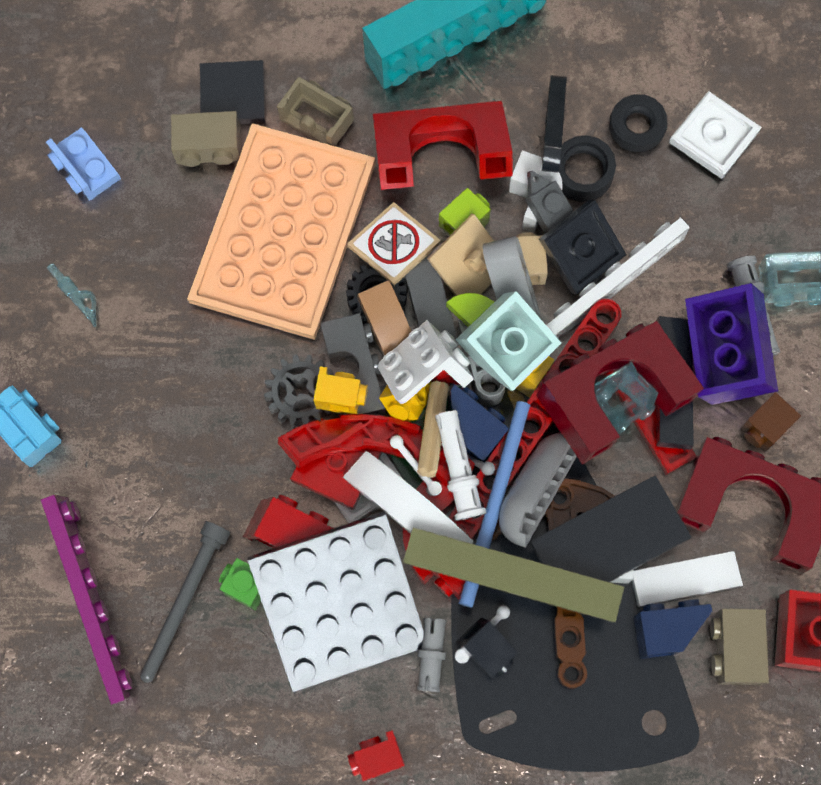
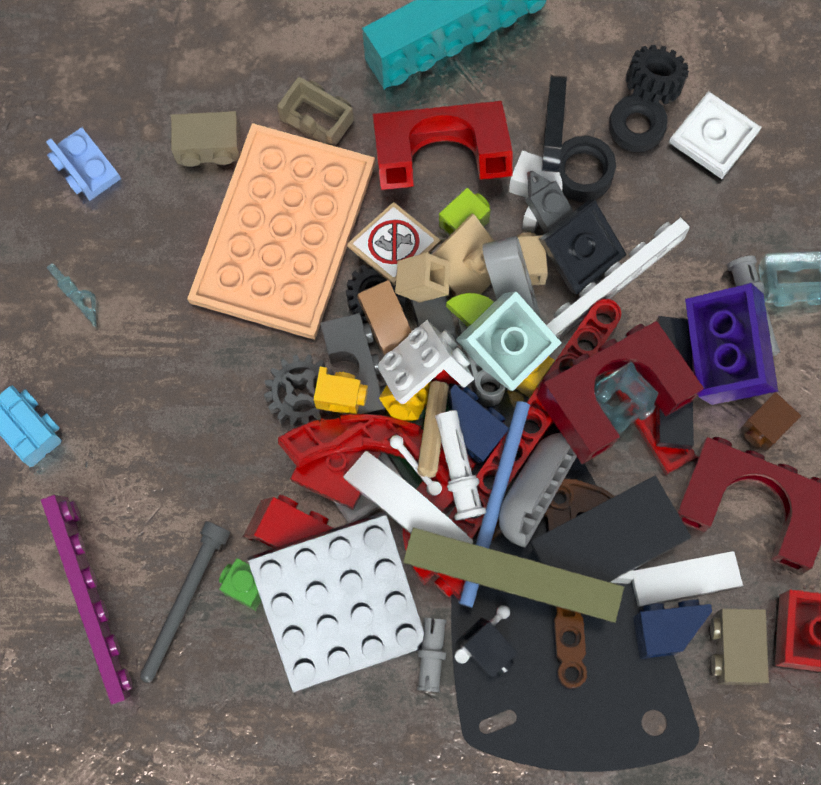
black tile [200,60,266,124] -> none
red brick [347,730,405,781] -> none
light grey hinge [467,454,495,475] -> none
none -> tan brick [395,252,451,303]
none -> black tyre [625,45,689,105]

